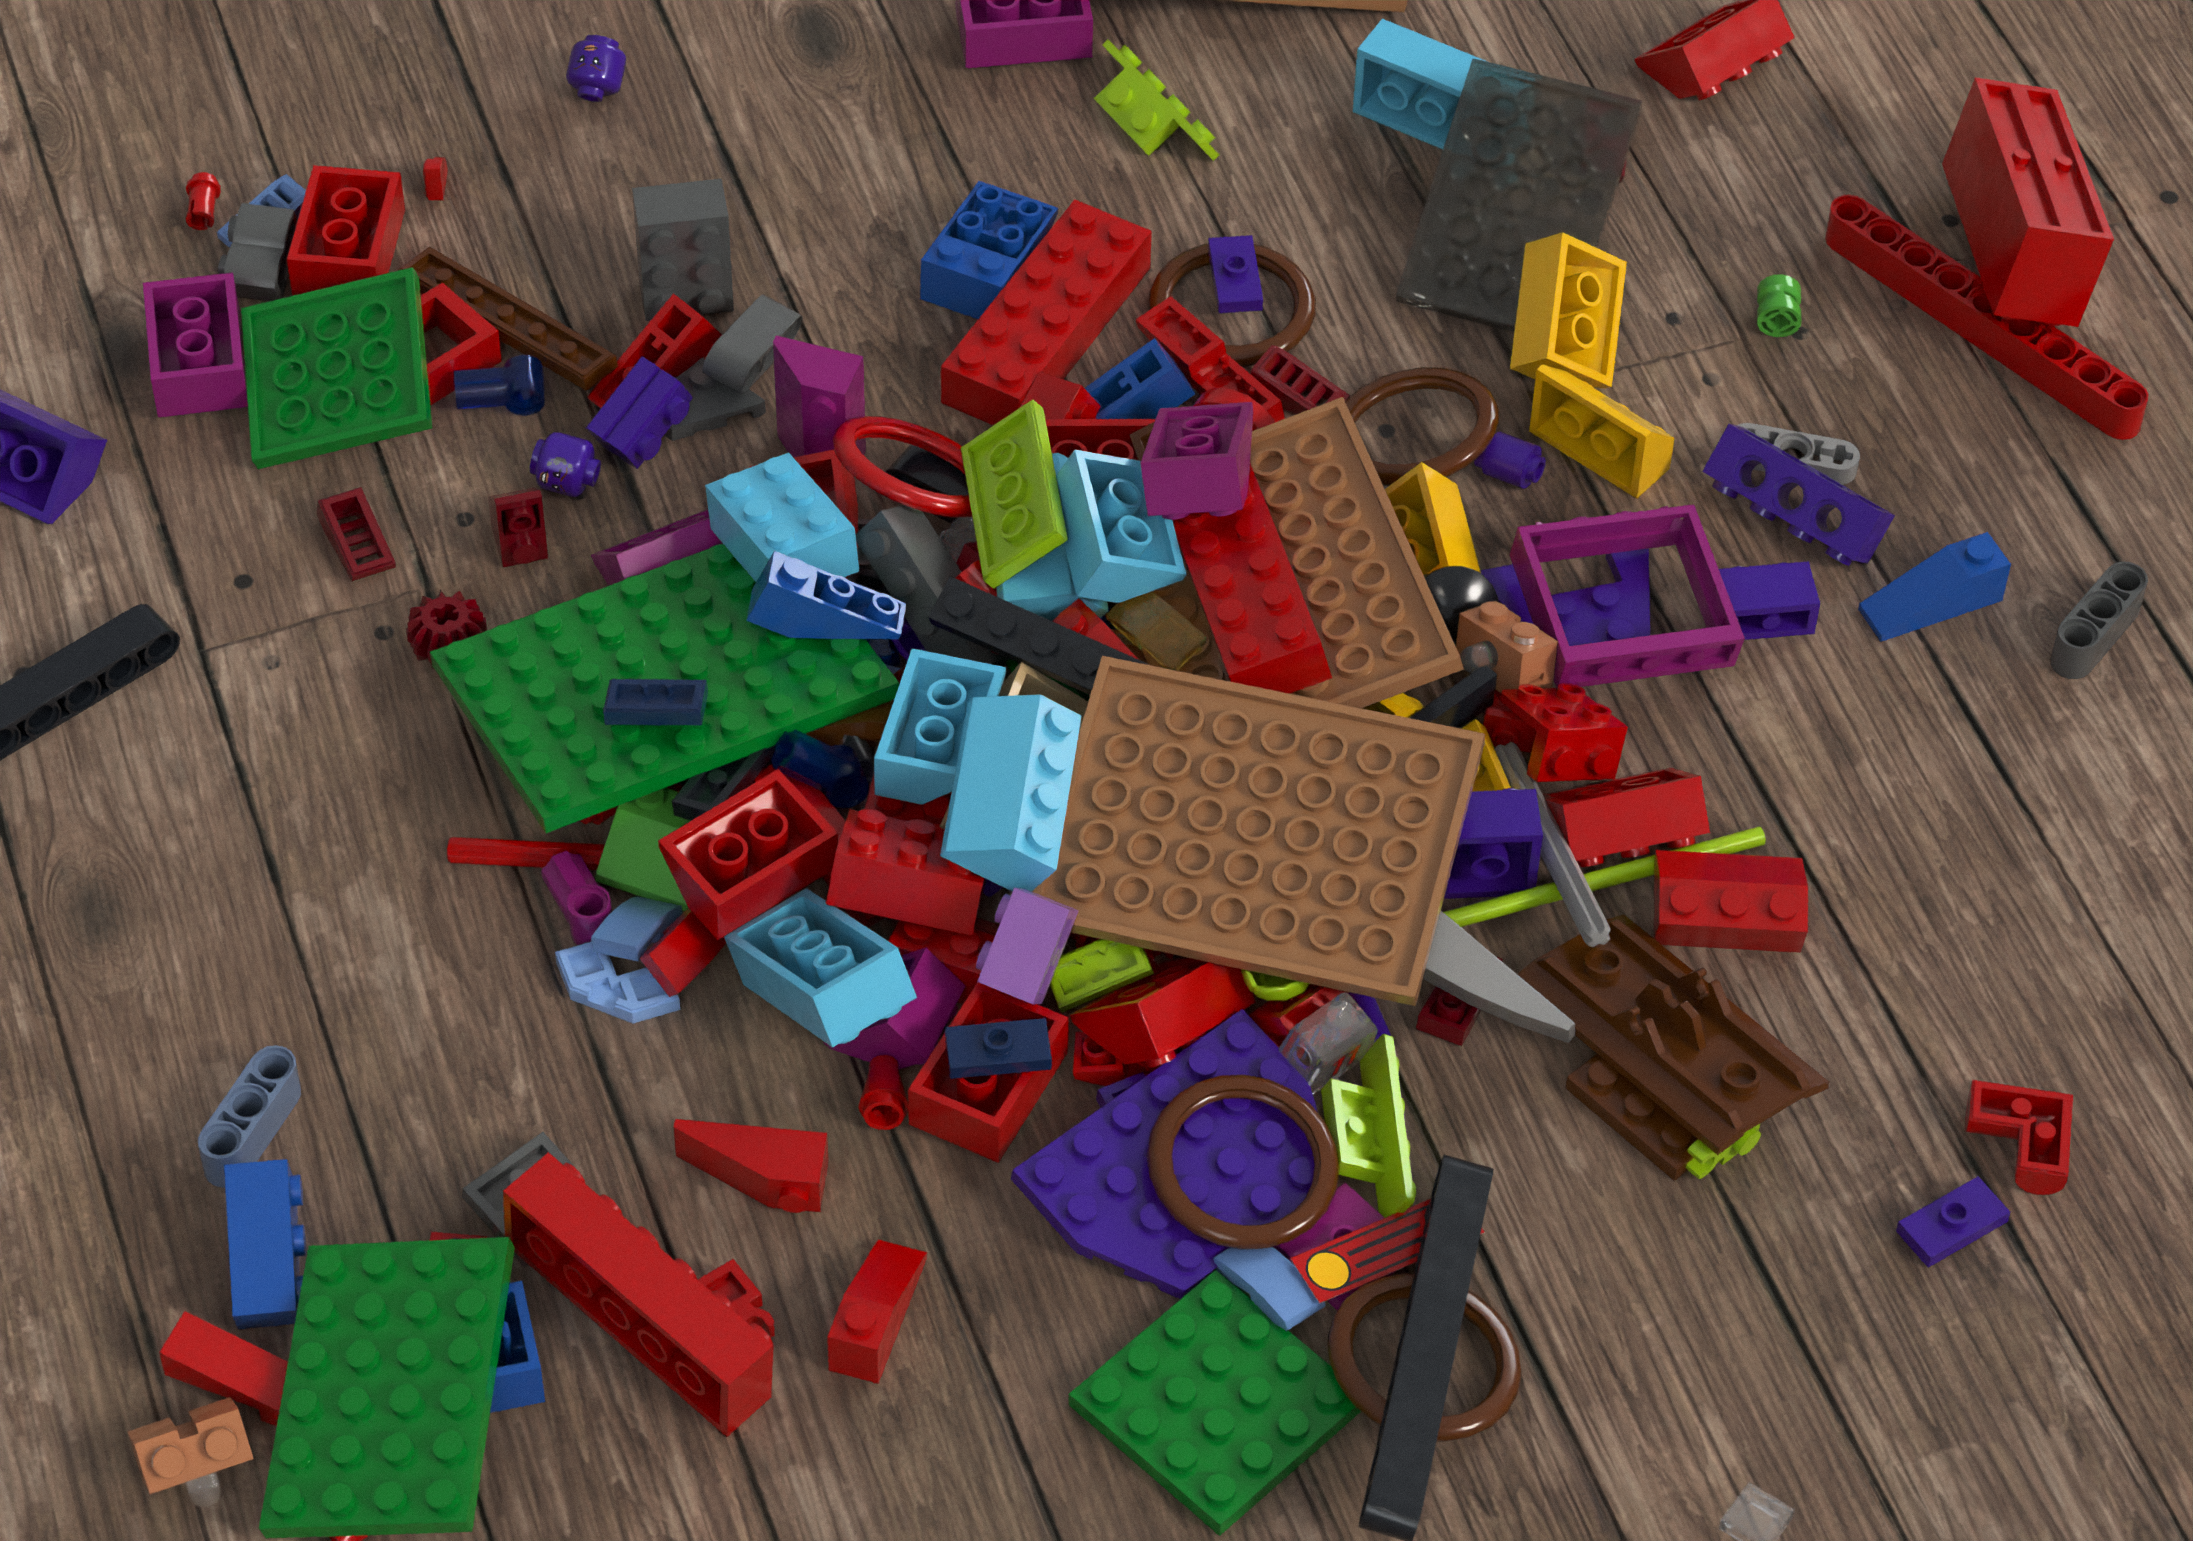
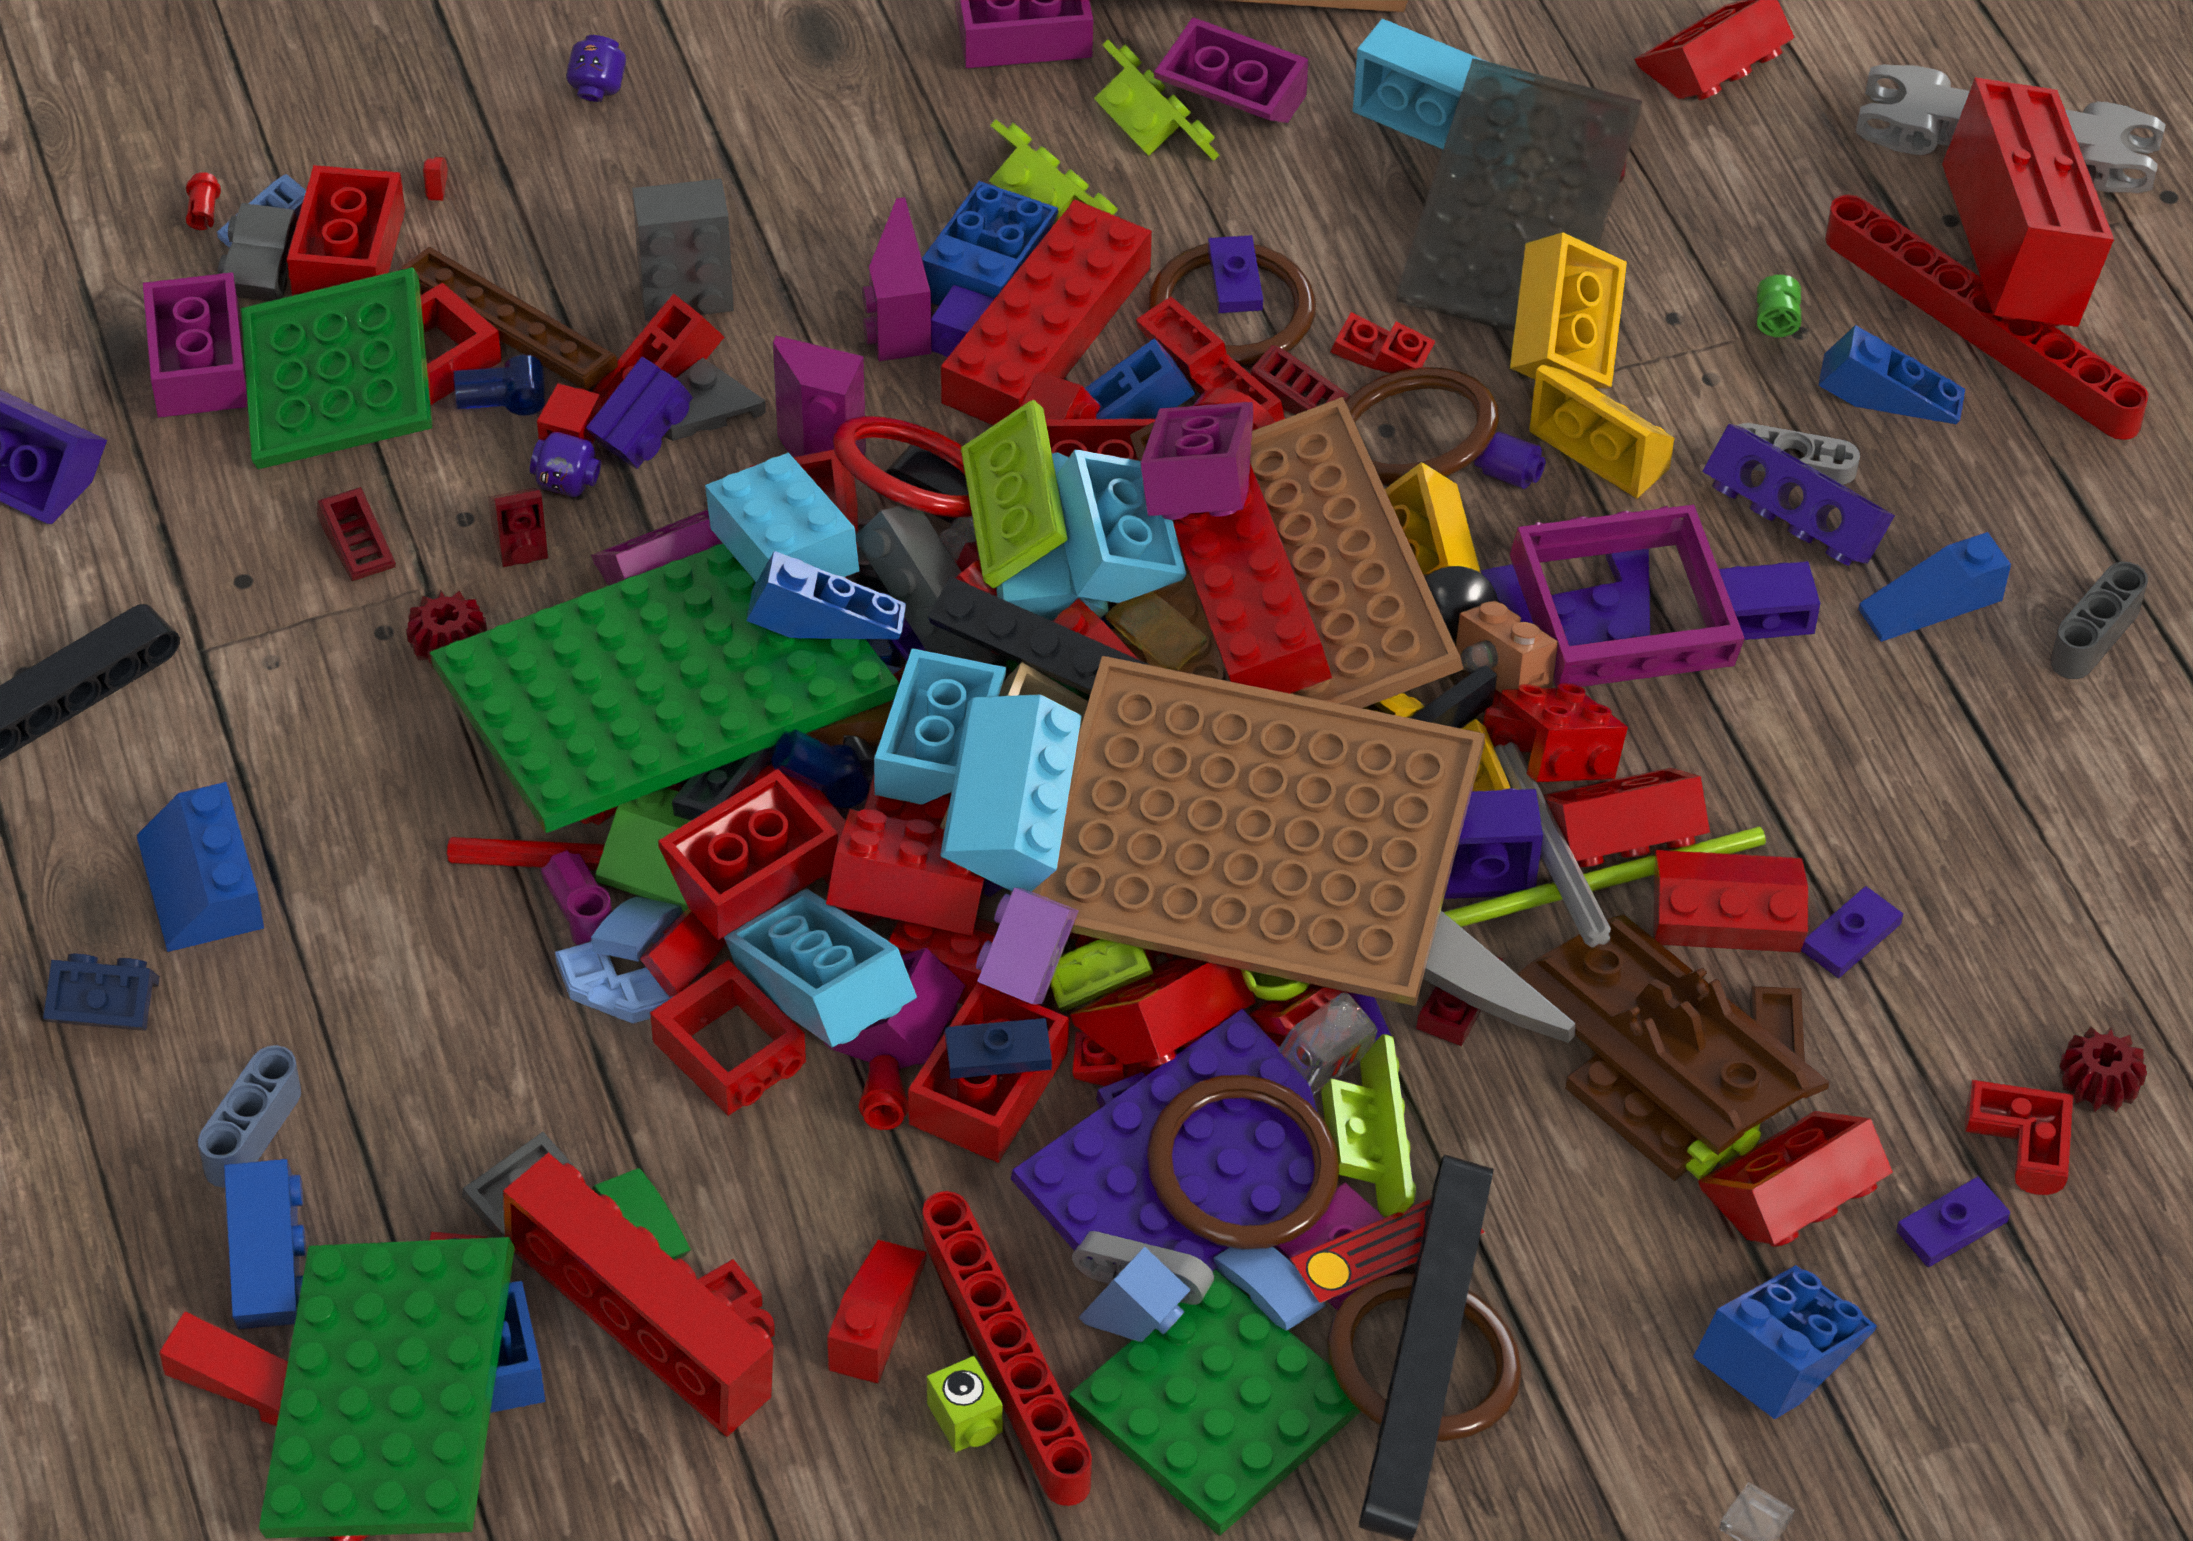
nougat piece [127,1397,254,1508] -> none
dark blue plate [603,679,708,726] -> none
red slope [673,1119,829,1213] -> none
dark grey beam [702,294,803,394] -> none
none -> dark blue bracket [43,953,160,1031]
none -> blue slope [136,782,264,952]
none -> red brick [537,383,601,444]
none -> green slope [592,1168,691,1260]
none -> red window [650,960,806,1116]
none -> magenta slope [862,197,931,361]
none -> red beam [922,1191,1092,1506]
none -> lime brick [927,1356,1003,1453]
none -> dark purple brick [931,285,994,358]
none -> lime bracket [989,119,1118,227]
none -> light grey beam [1072,1231,1214,1305]
none -> medium blue slope [1078,1247,1190,1342]
none -> magenta slope [1154,17,1308,123]
none -> red slope [1330,312,1435,373]
none -> blue slope [1693,1265,1877,1419]
none -> slope [1698,1111,1893,1247]
none -> reddish brown tile [1750,986,1805,1061]
none -> dark purple plate [1801,886,1904,979]
none -> blue slope [1818,325,1965,424]
none -> light grey piece [1856,64,2165,193]
none -> dark red gear [2059,1026,2147,1113]

